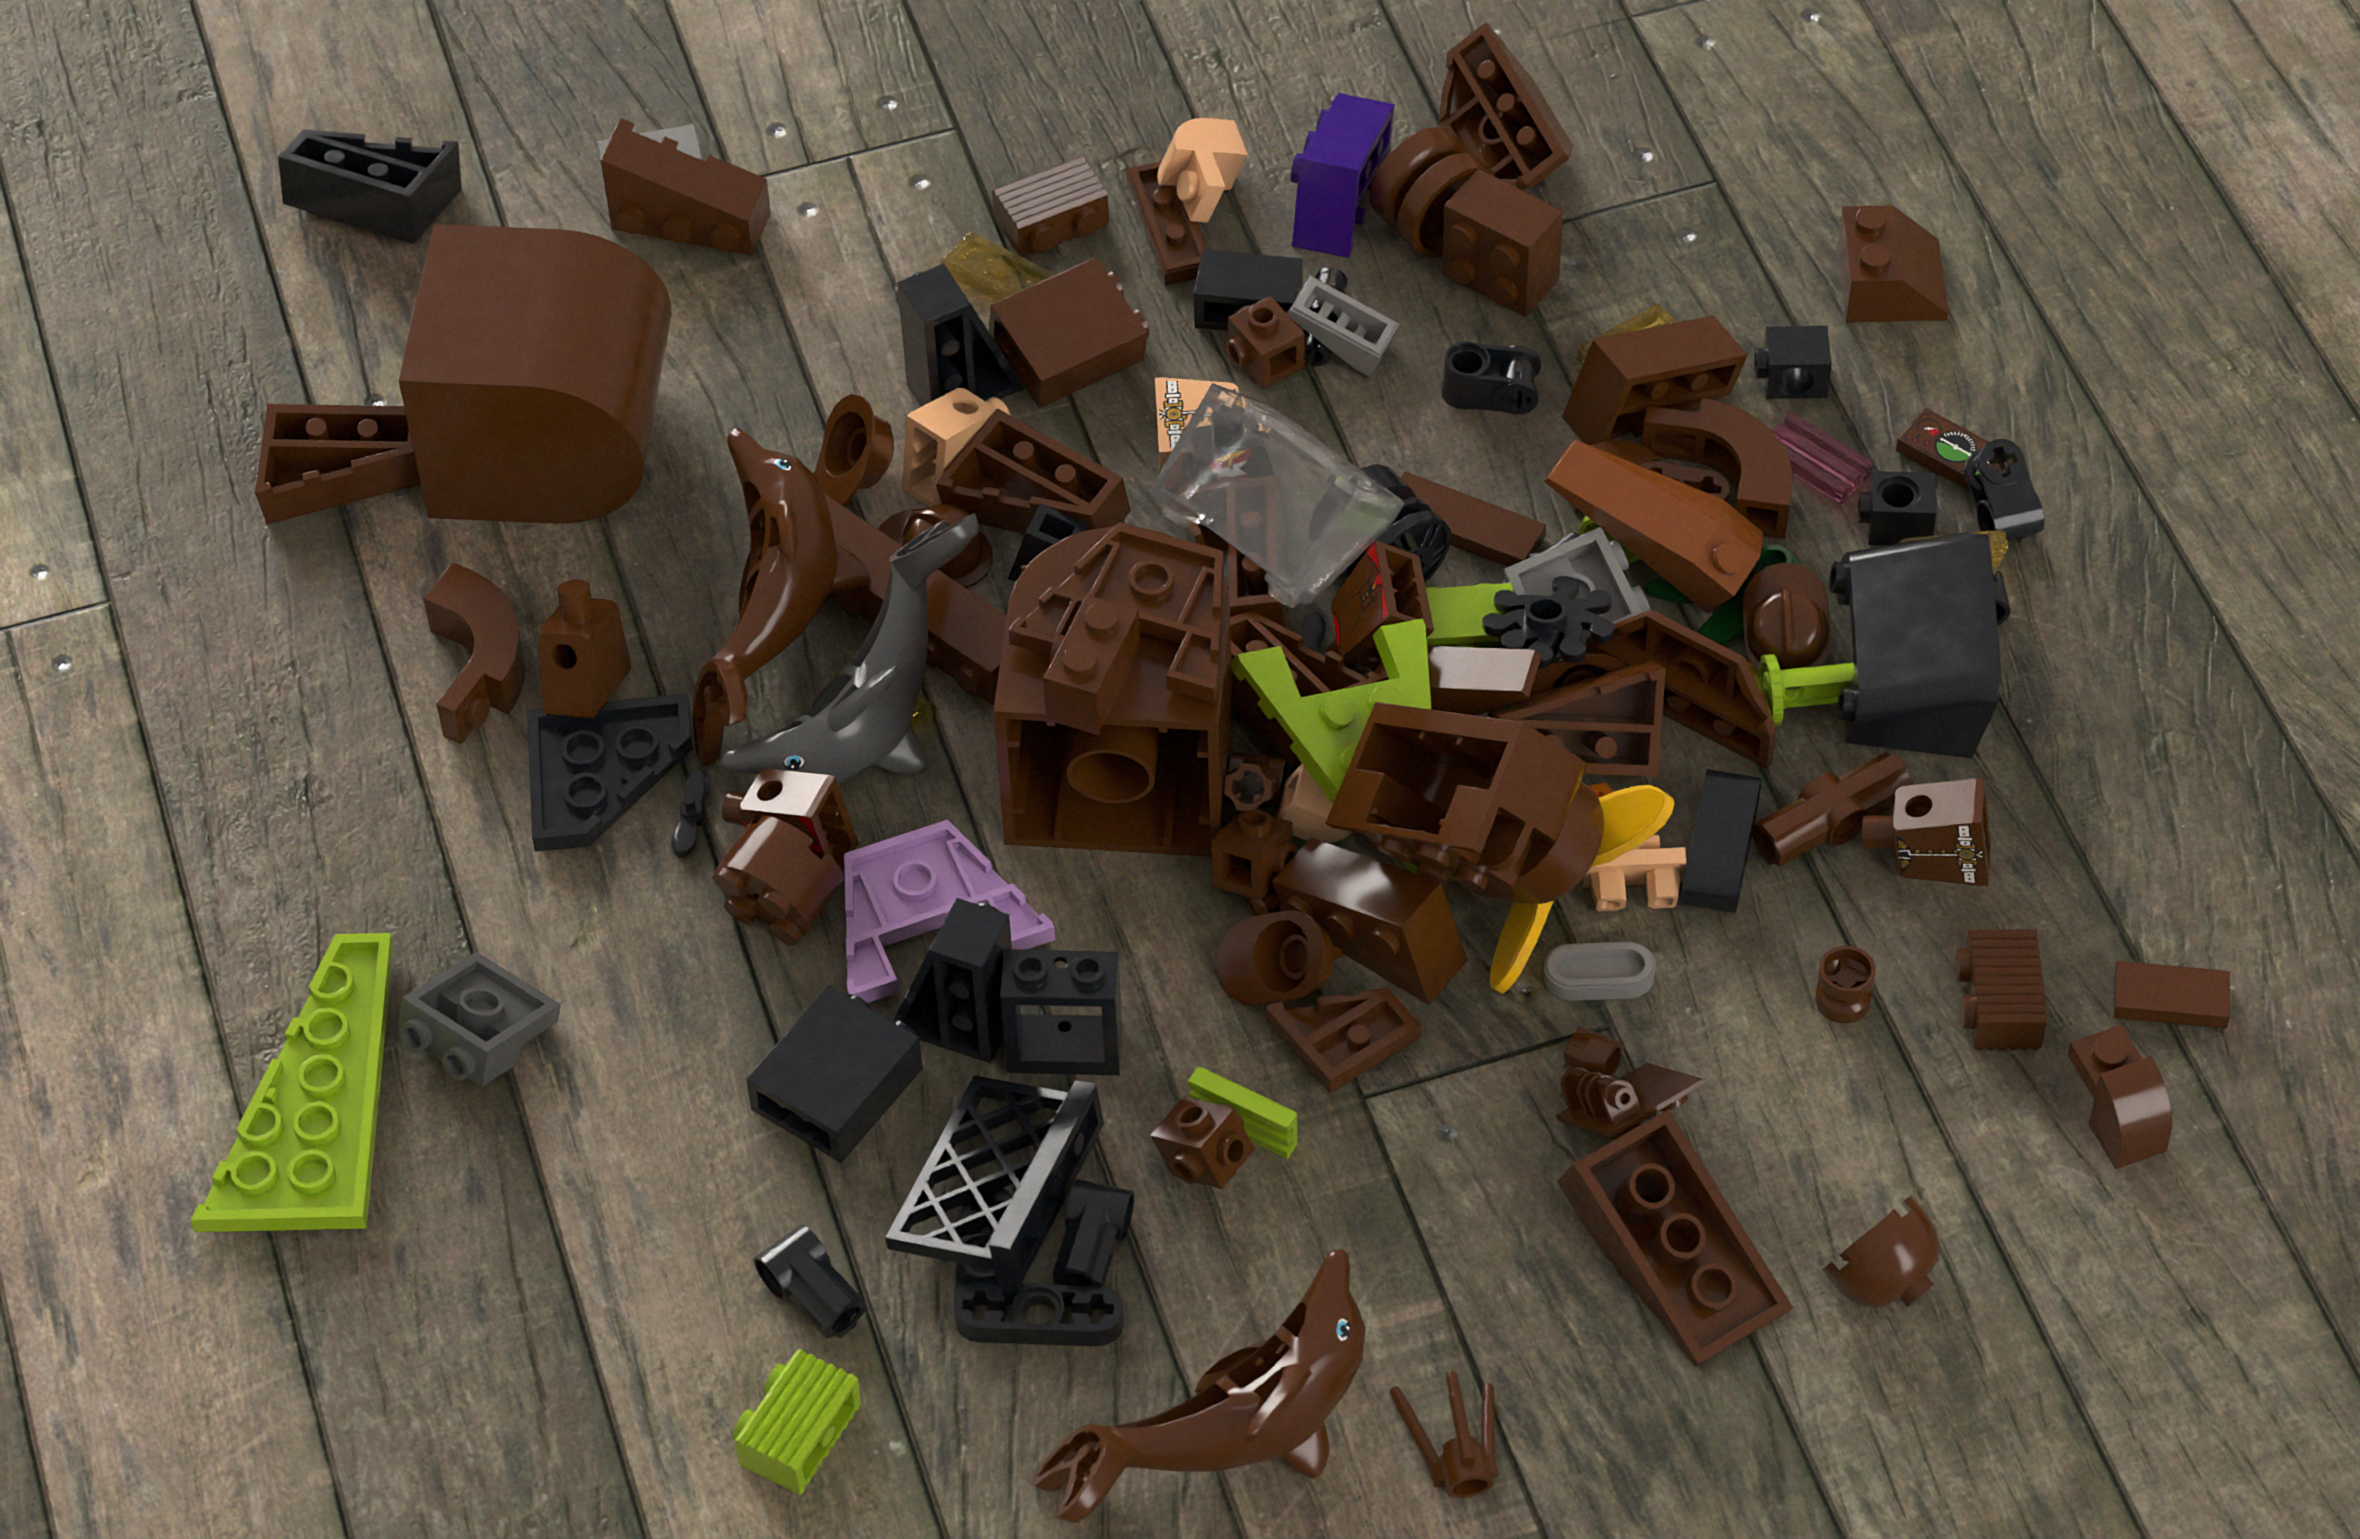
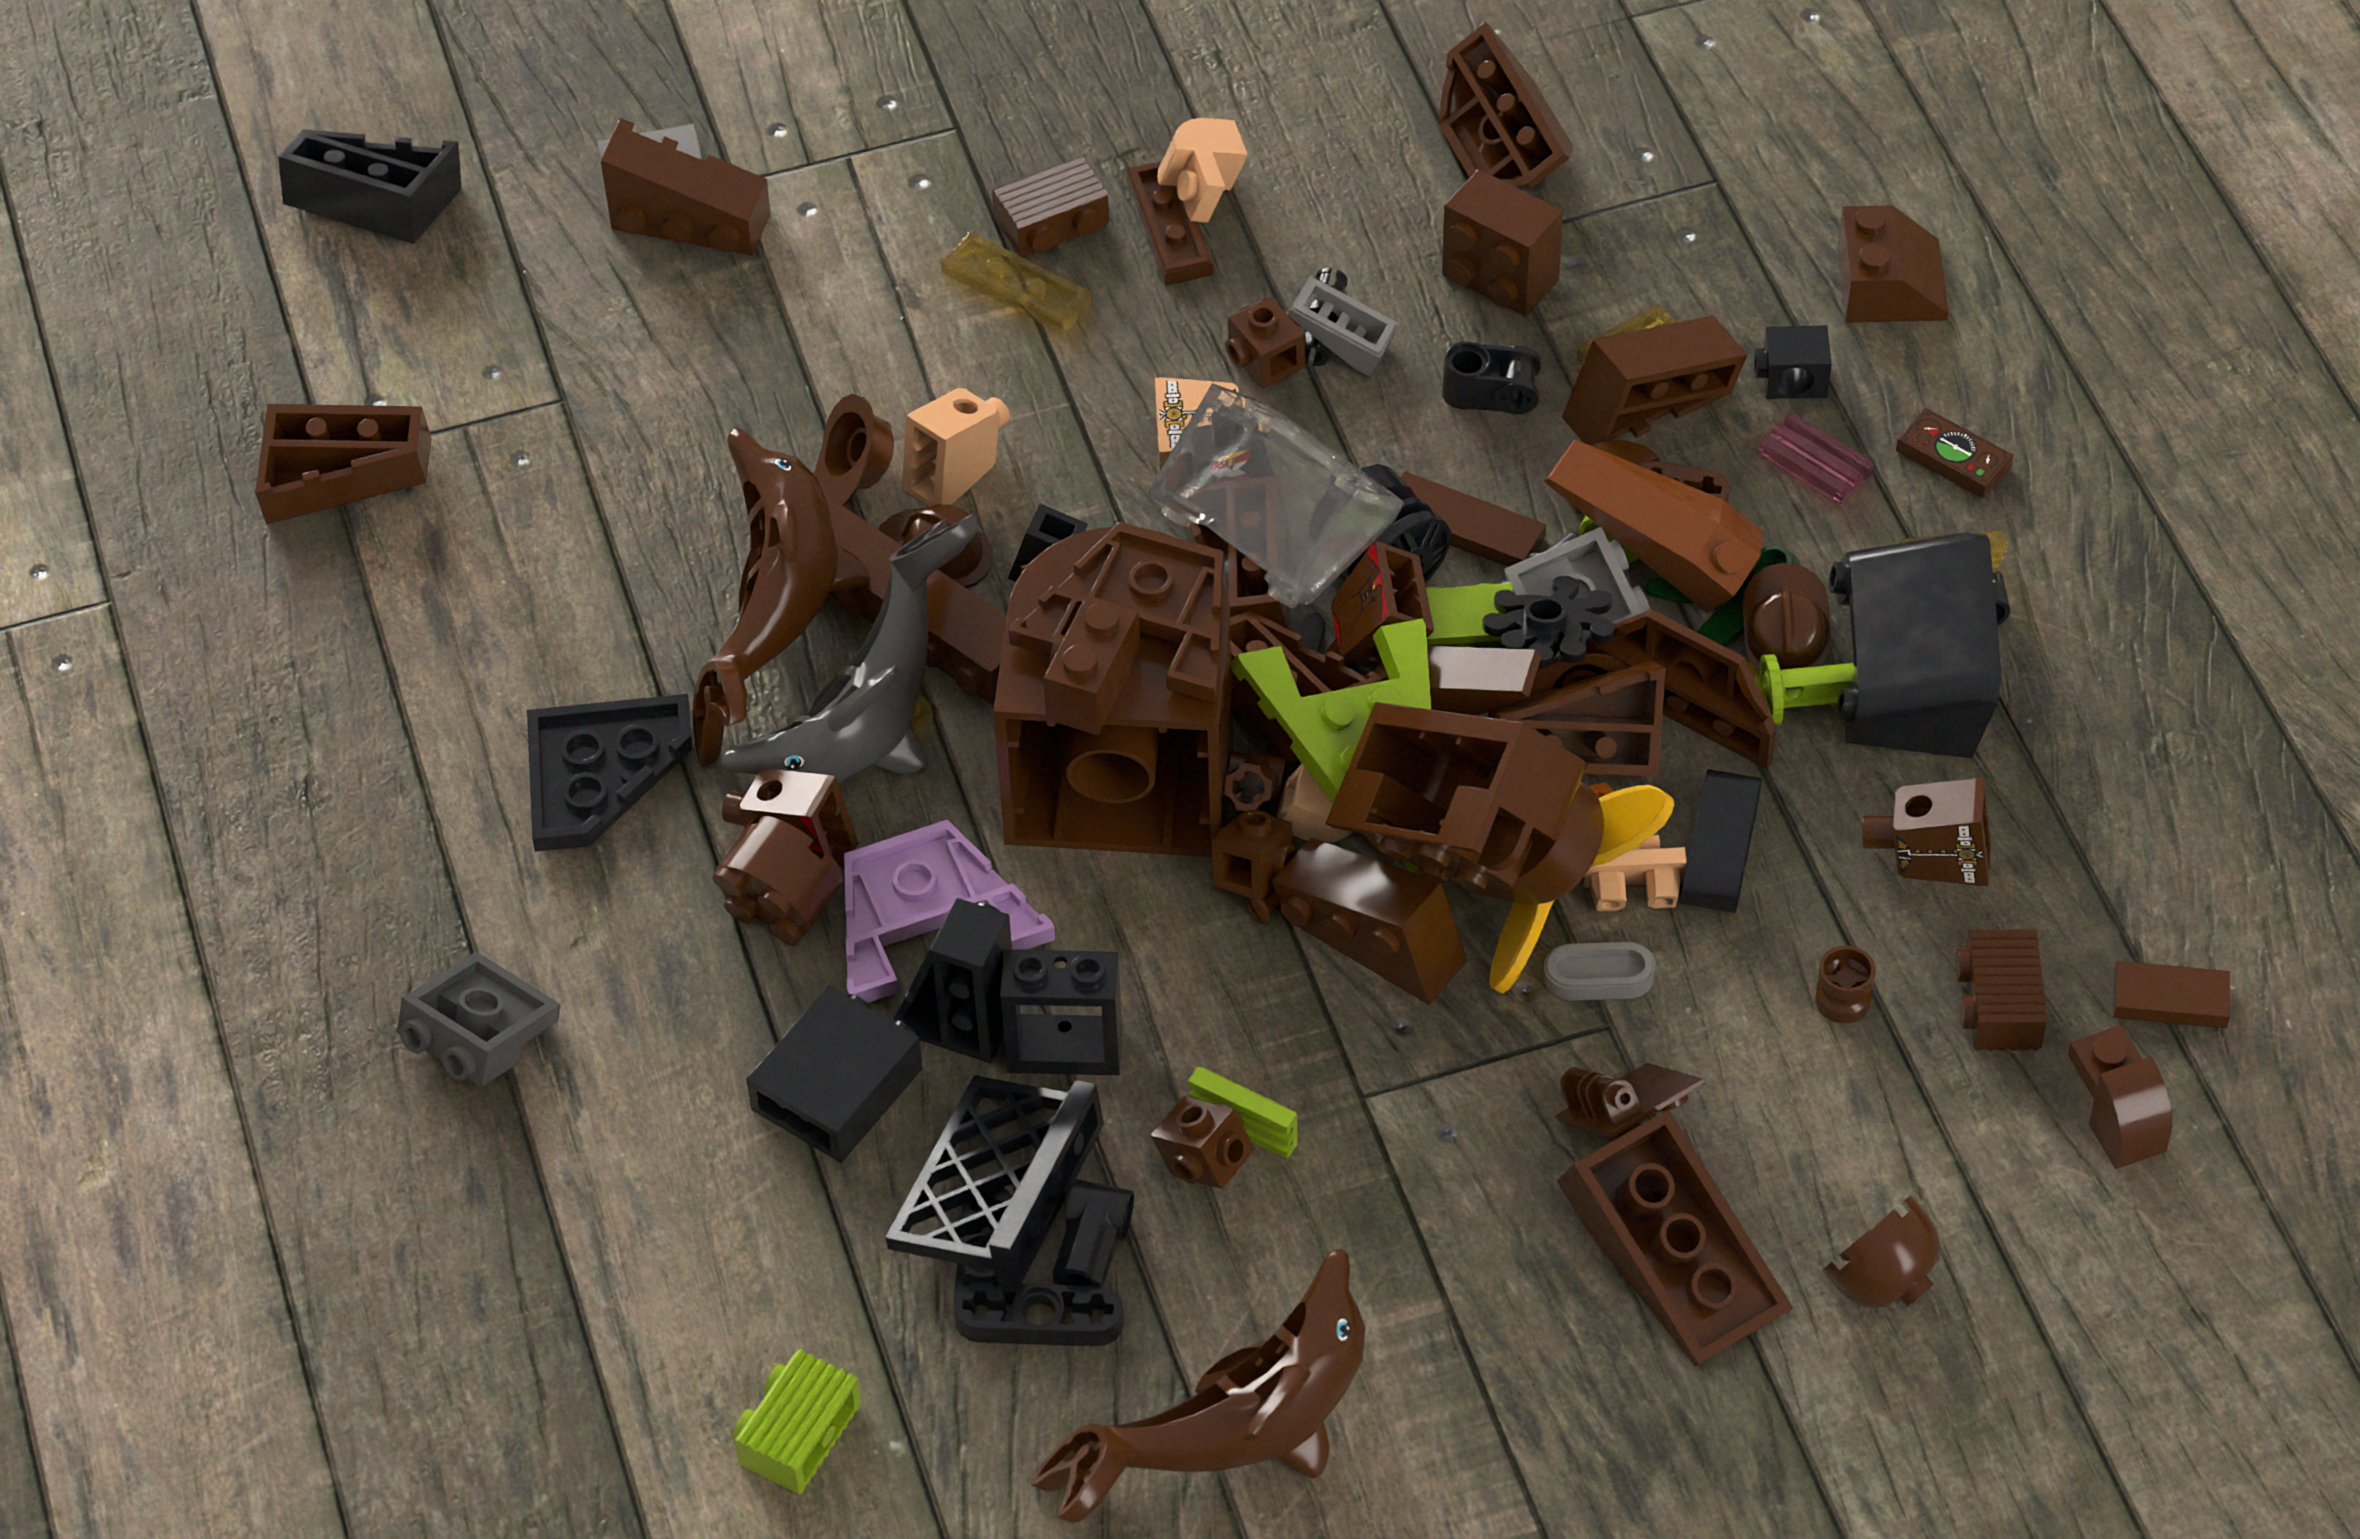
lime wing [190,933,394,1233] -> none
reddish brown brick [399,224,672,524] -> none
reddish brown arch [423,562,525,744] -> none
reddish brown torso [538,580,631,718] -> none
black piece [672,769,711,857] -> none
black piece [753,1225,866,1339] -> none
black wedge [897,263,1025,407] -> none
reddish brown wedge [935,408,1131,533] -> none
reddish brown brick [988,257,1150,408] -> none
black brick [1193,249,1303,331] -> none
reddish brown piece [1216,910,1343,1005] -> none
reddish brown wing [1266,987,1421,1093] -> none
dark purple wedge [1291,93,1395,258] -> none
reddish brown wheel [1370,126,1497,258] -> none
reddish brown plant [1390,1370,1499,1498] -> none
reddish brown hose [1563,1026,1623,1077] -> none
reddish brown arch [1642,398,1793,539] -> none
reddish brown piece [1752,752,1914,867] -> none
black brick [1858,471,1936,545] -> none
black piece [1964,439,2045,546] -> none

